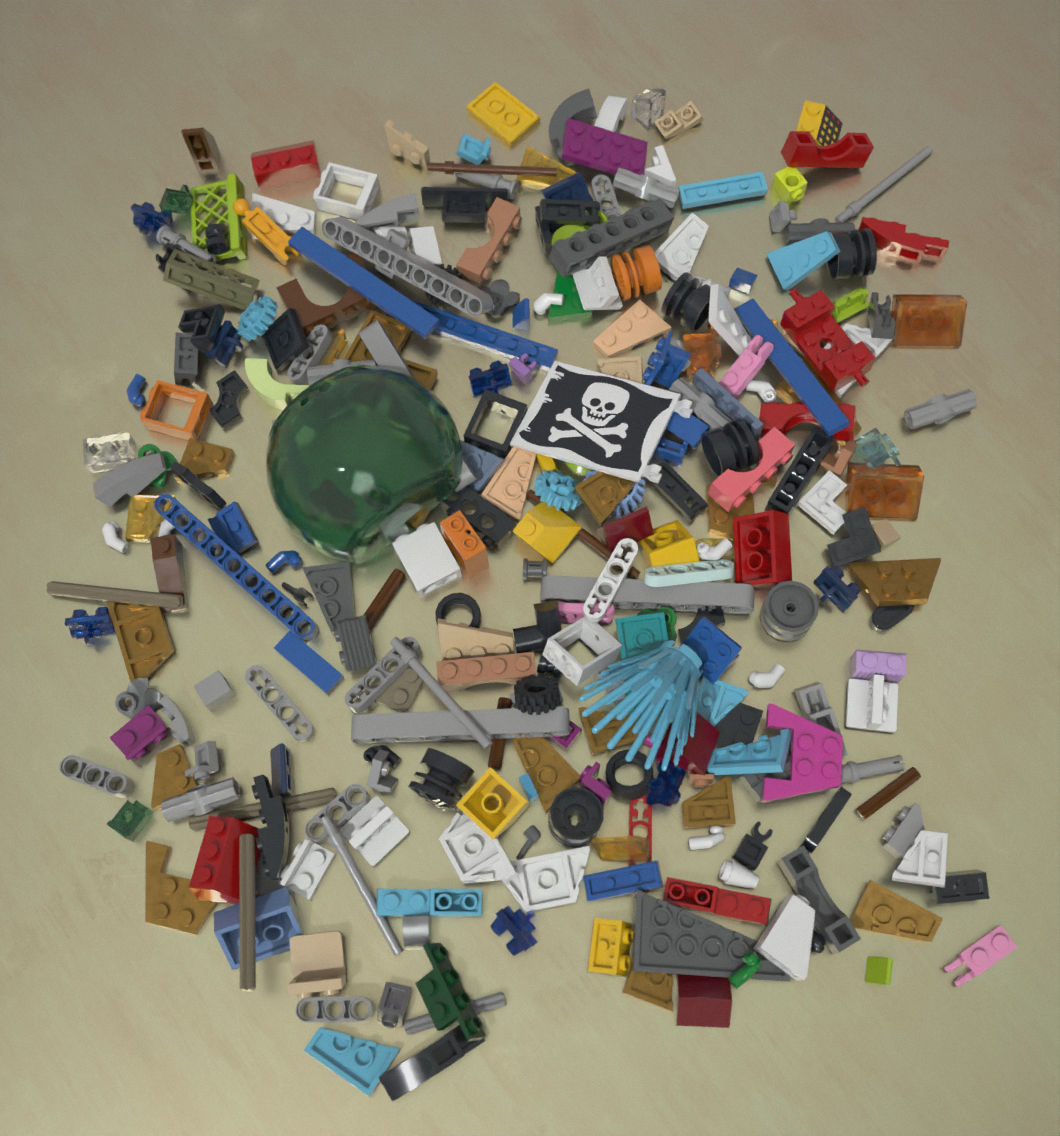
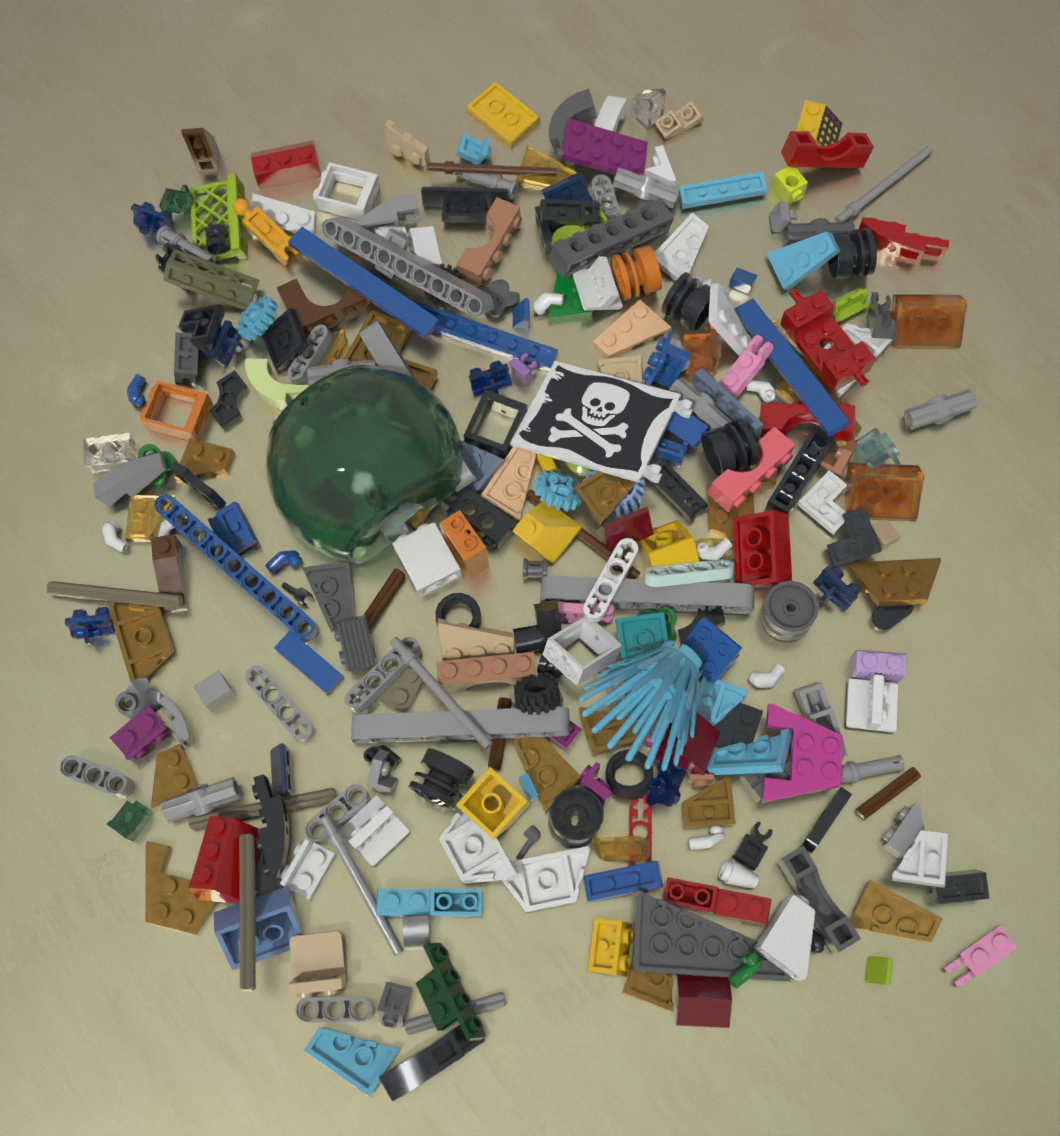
light grey bracket [184,741,219,780] -> none
clear blue hips [490,906,538,956] -> none

